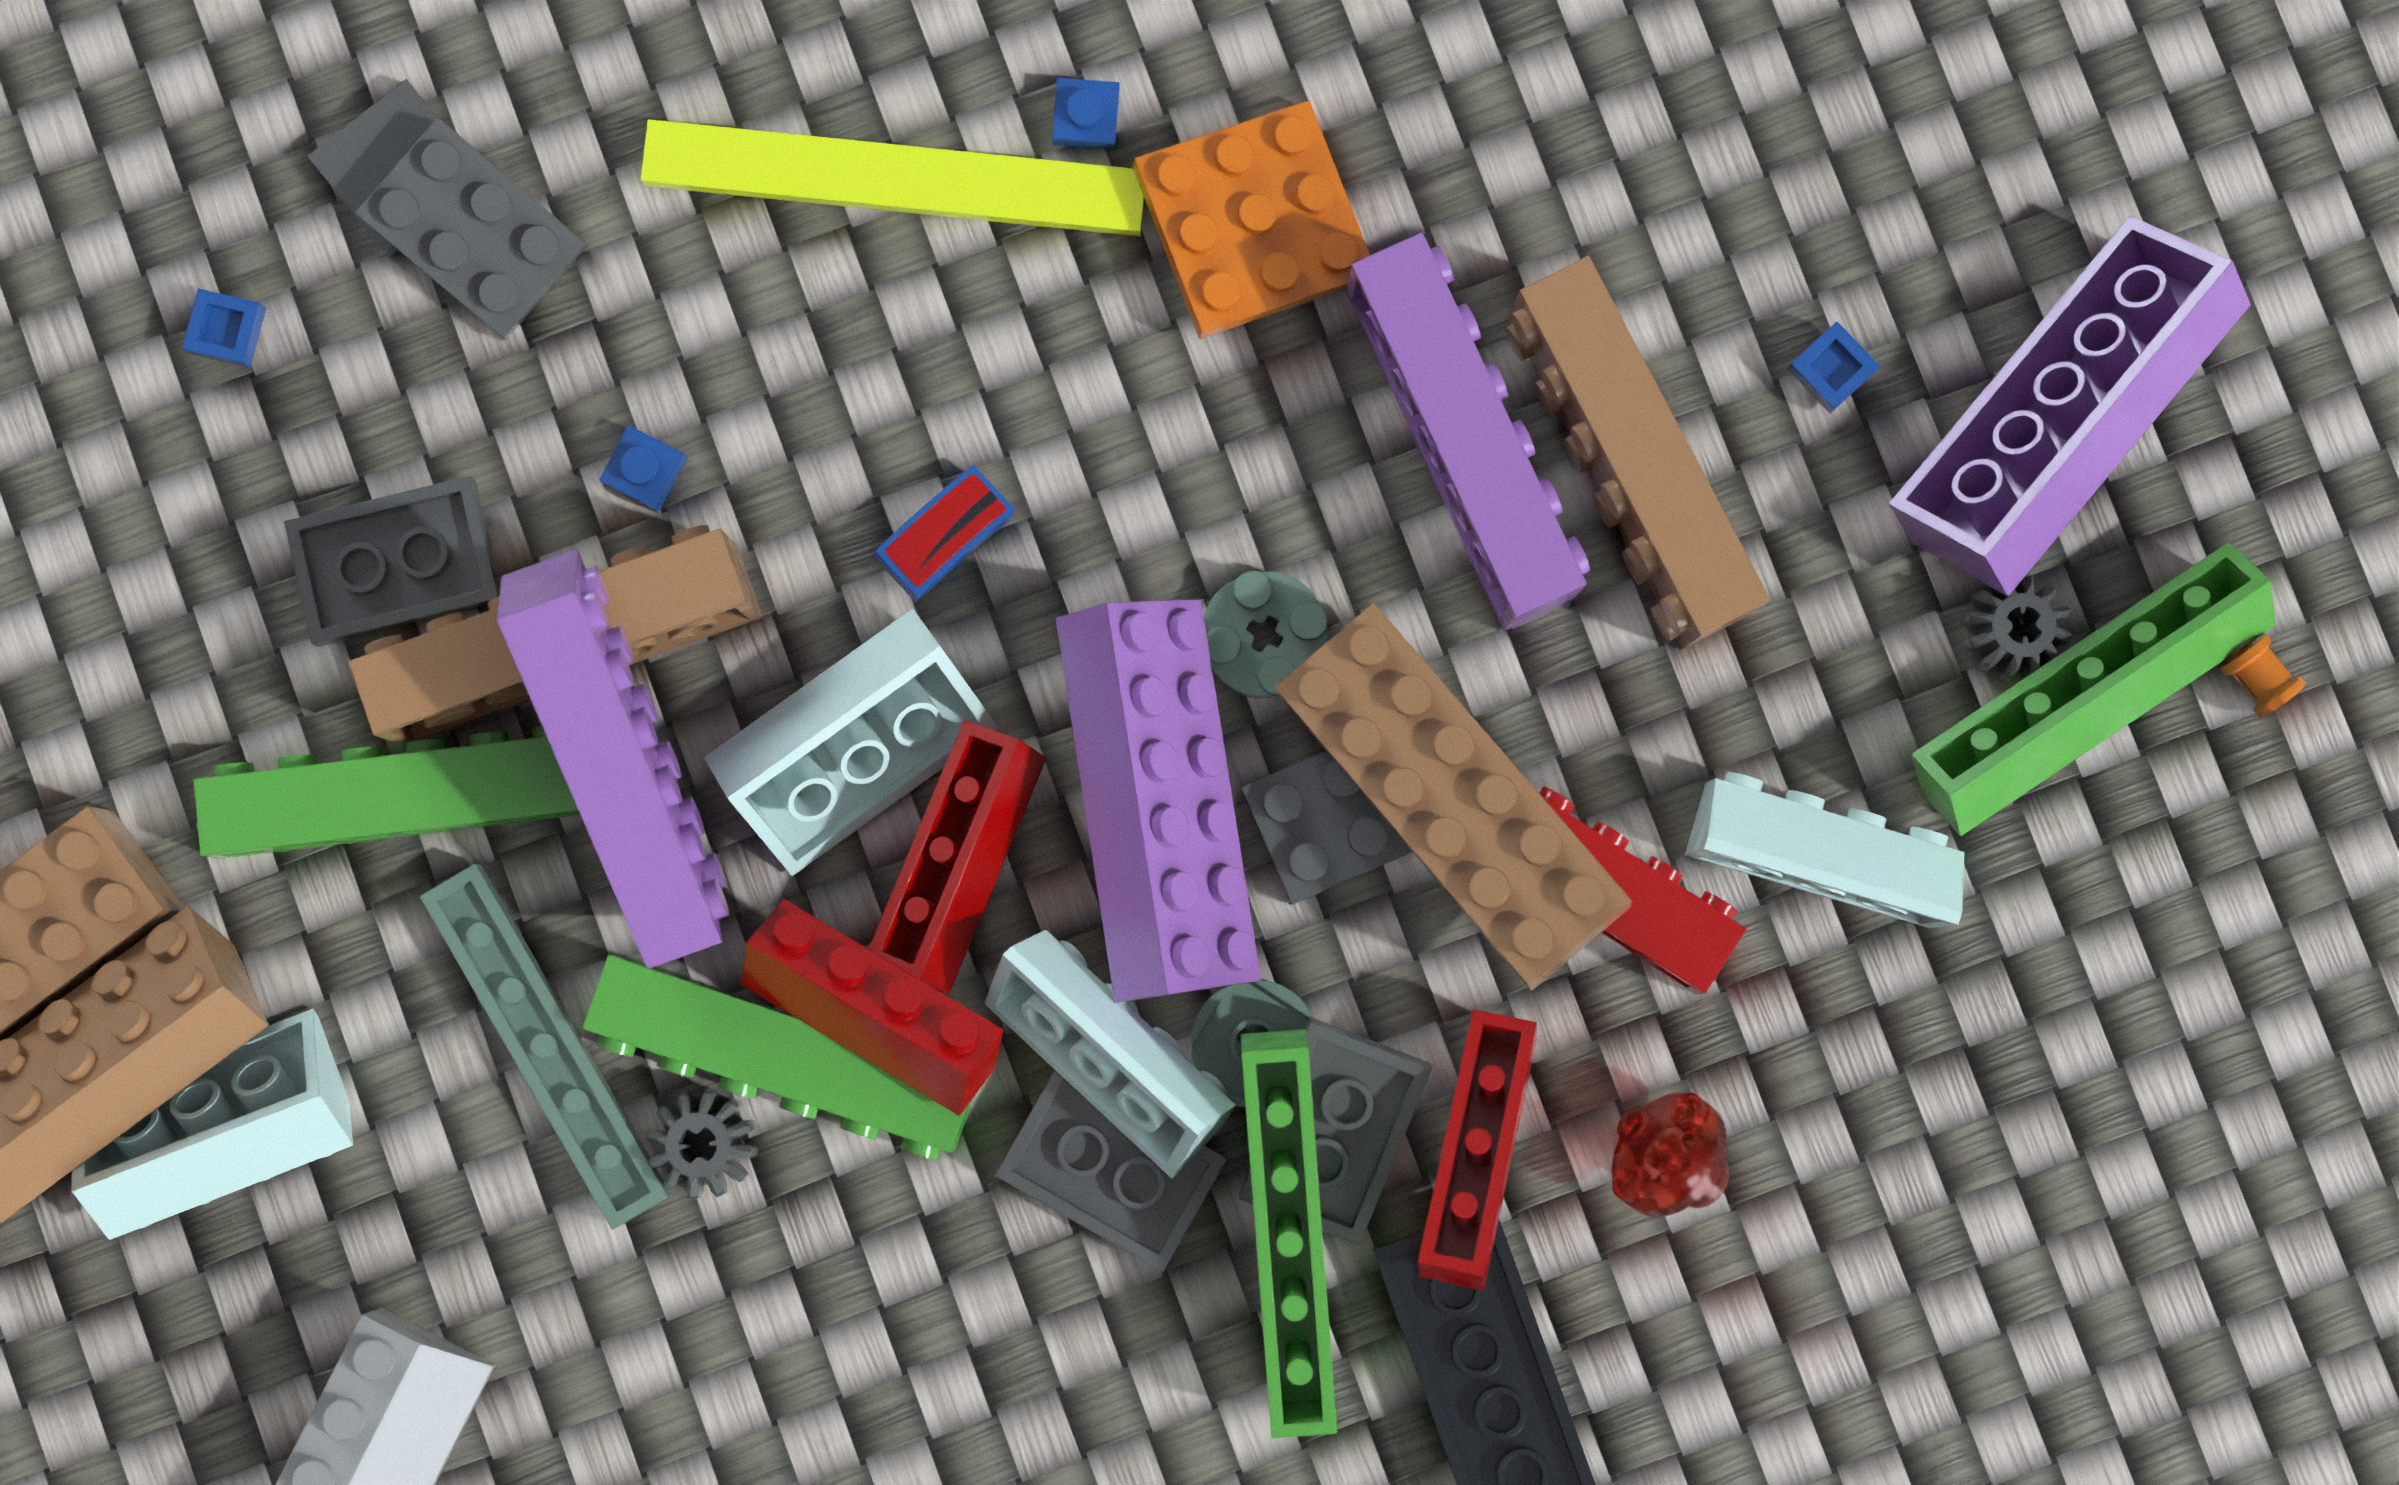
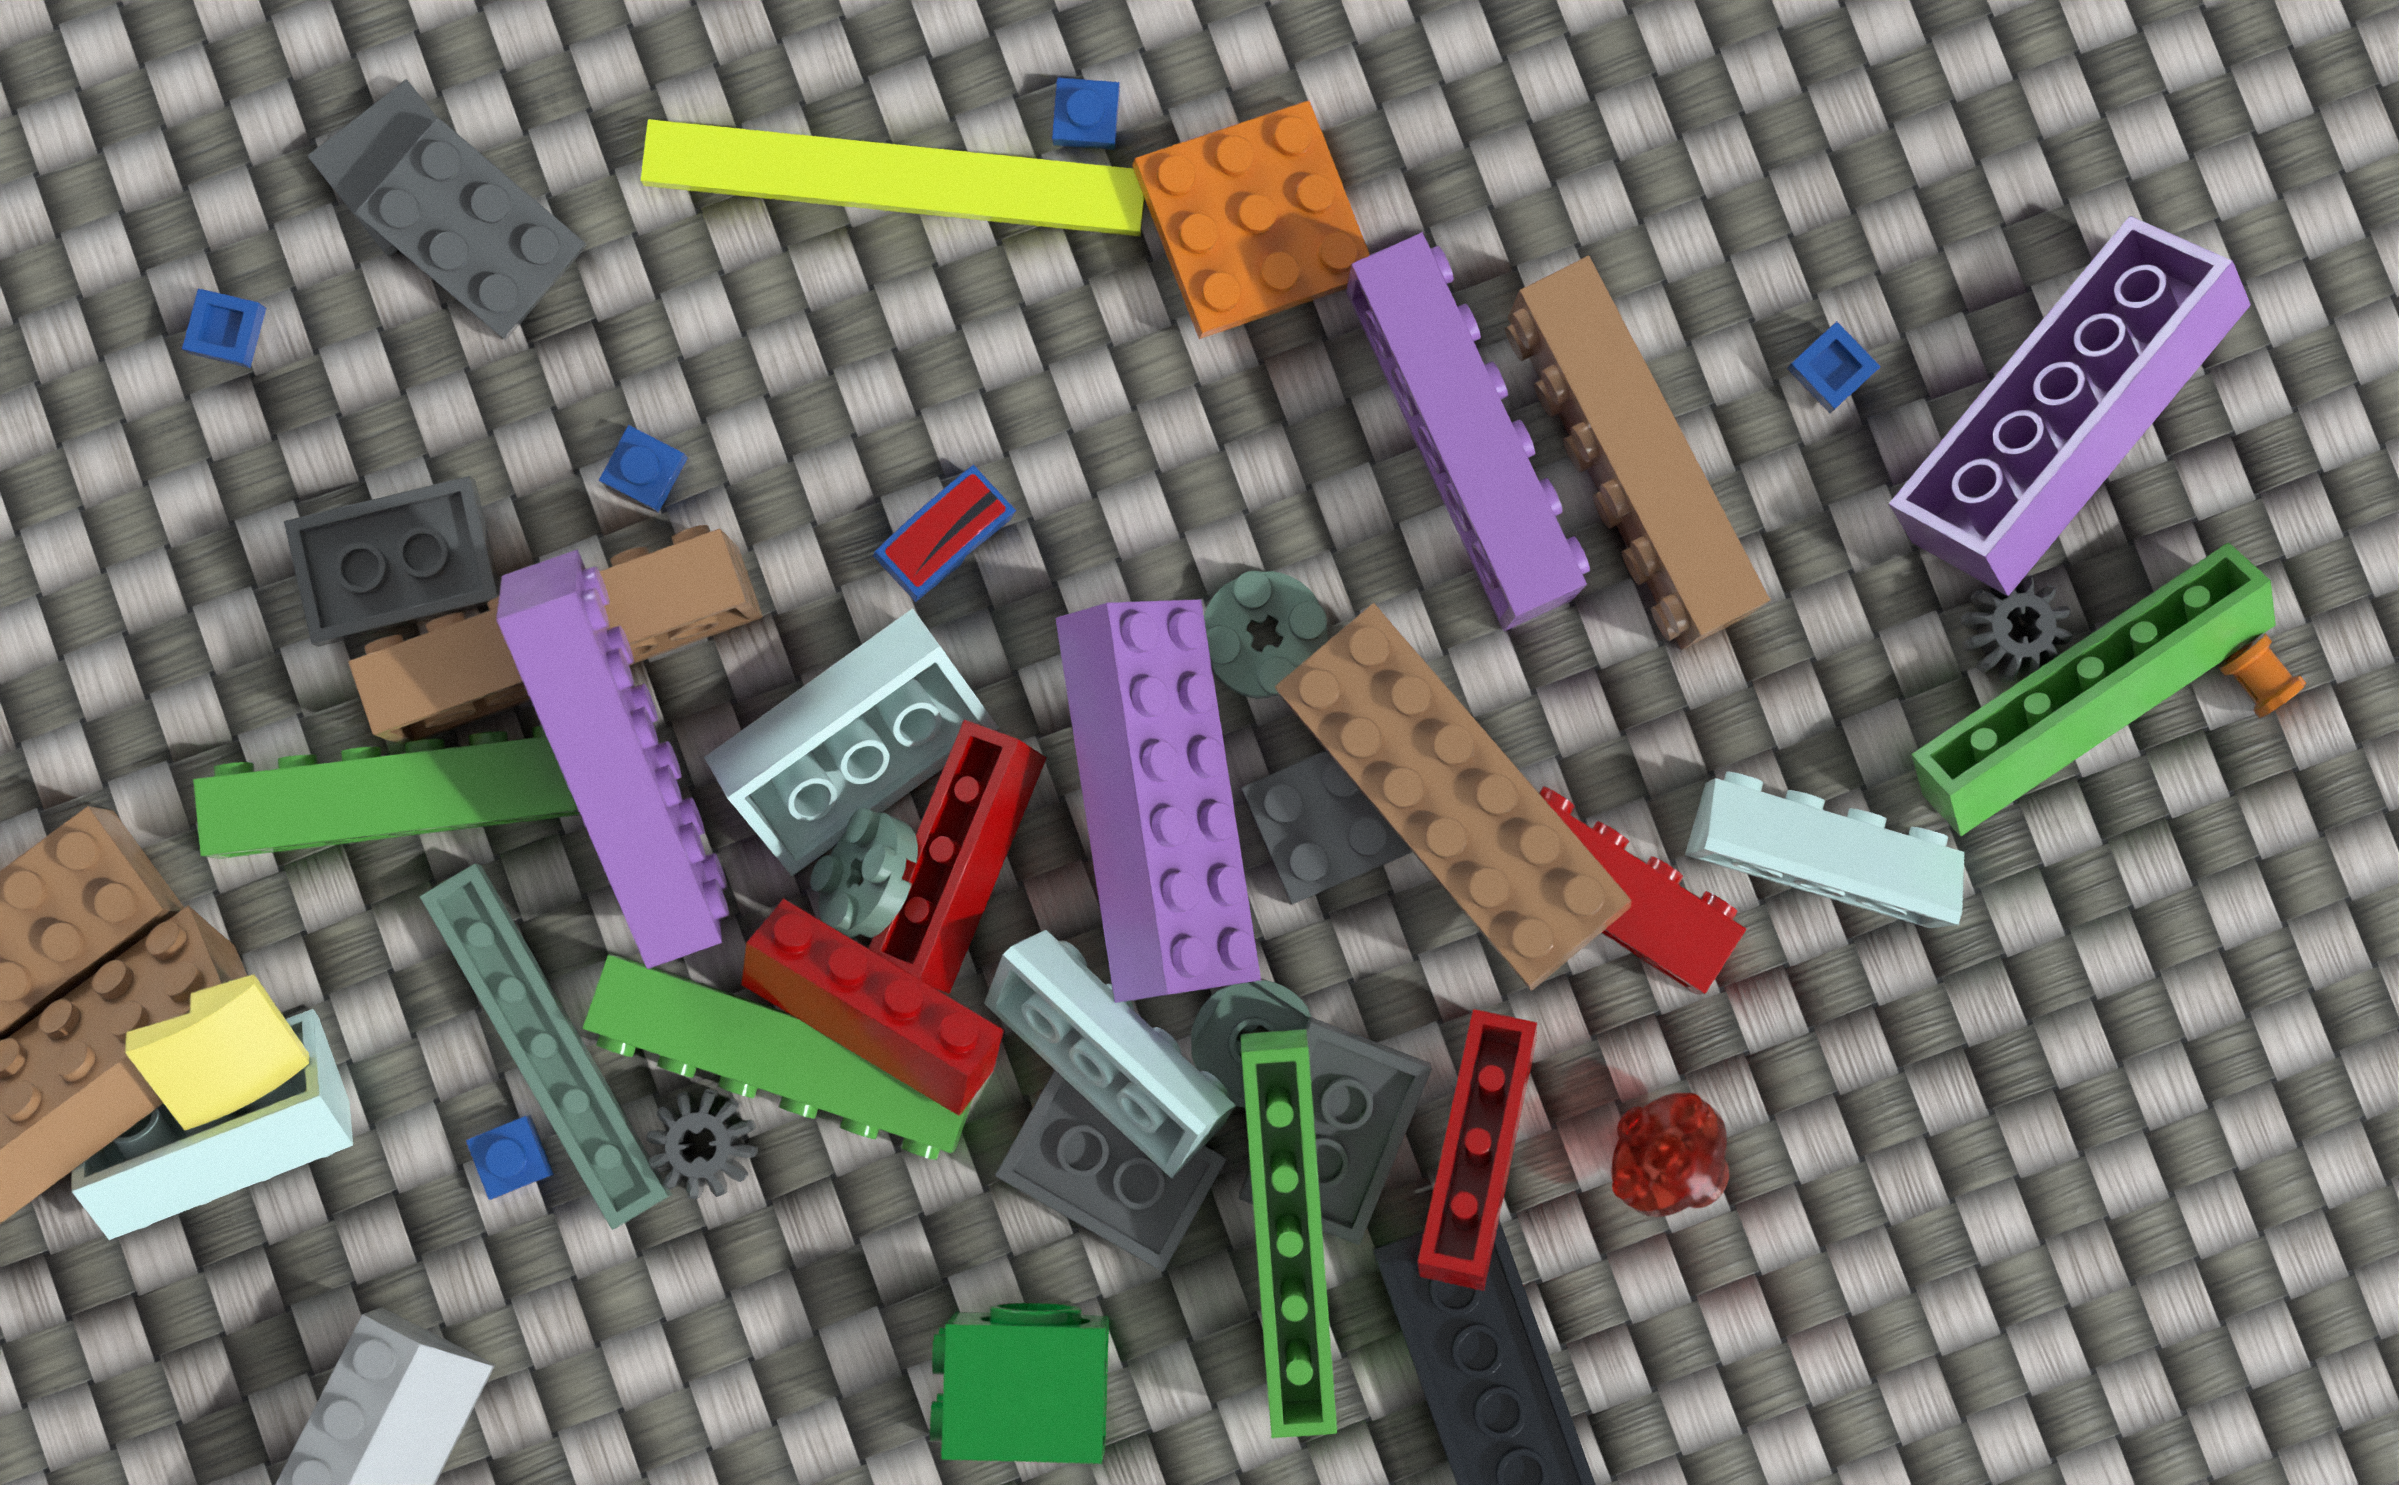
none -> light yellow slope [125,974,309,1131]
none -> blue plate [466,1115,554,1200]
none -> sand green plate [810,808,918,940]
none -> green brick [930,1303,1109,1464]

